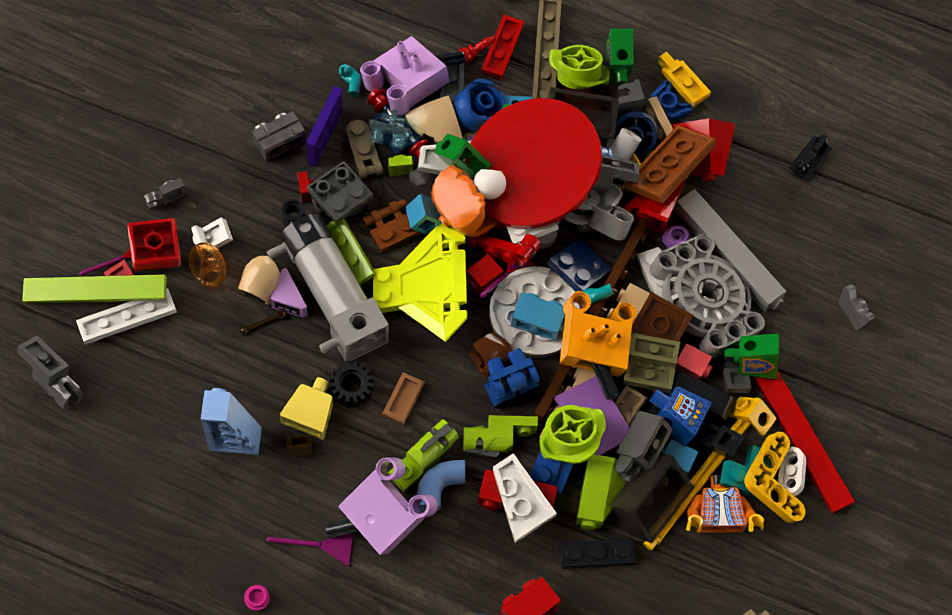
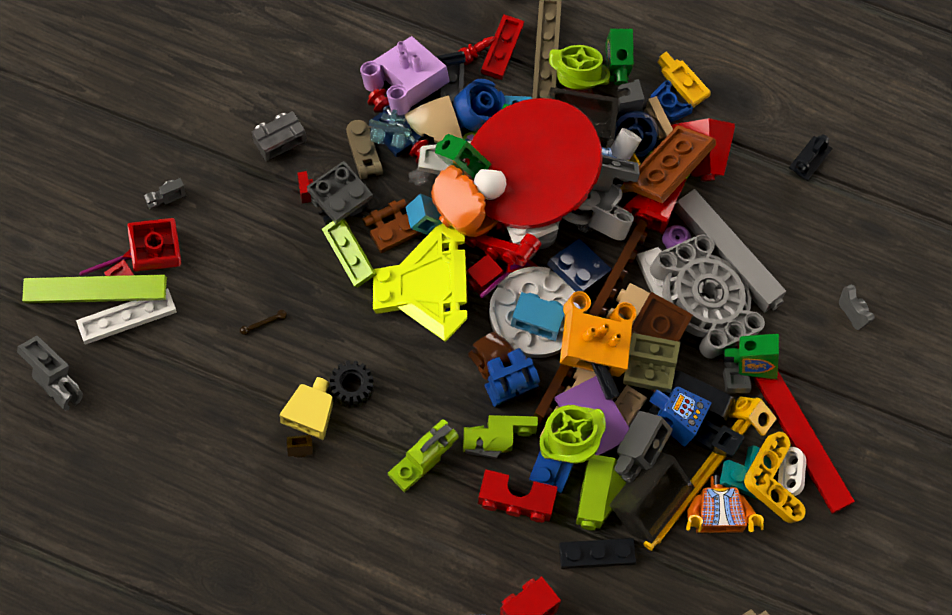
clear orange piece [188,242,226,288] -> none
white bracket [191,218,233,253] -> none
light blue wedge [201,388,262,455] -> none
tan piece [238,256,280,305] -> none
dark pink plate [244,585,270,611] -> none
light grey piece [267,199,389,362] -> none
magenta piece [267,533,353,566] -> none
lavender slope [271,268,308,318] -> none
dark purple tile [306,86,343,167] -> none
lavender piece [325,457,438,555] -> none
teal arm [339,64,361,97] -> none
medium nougat tile [382,372,425,426] -> none
lime plate [388,155,413,177] -> none
medium blue cylinder [416,460,466,512] -> none
white wing [492,454,557,543] -> none
teal arm [583,284,614,304] -> none
dark azure brick [658,439,698,480] -> none
coral brick [675,343,712,380] -> none

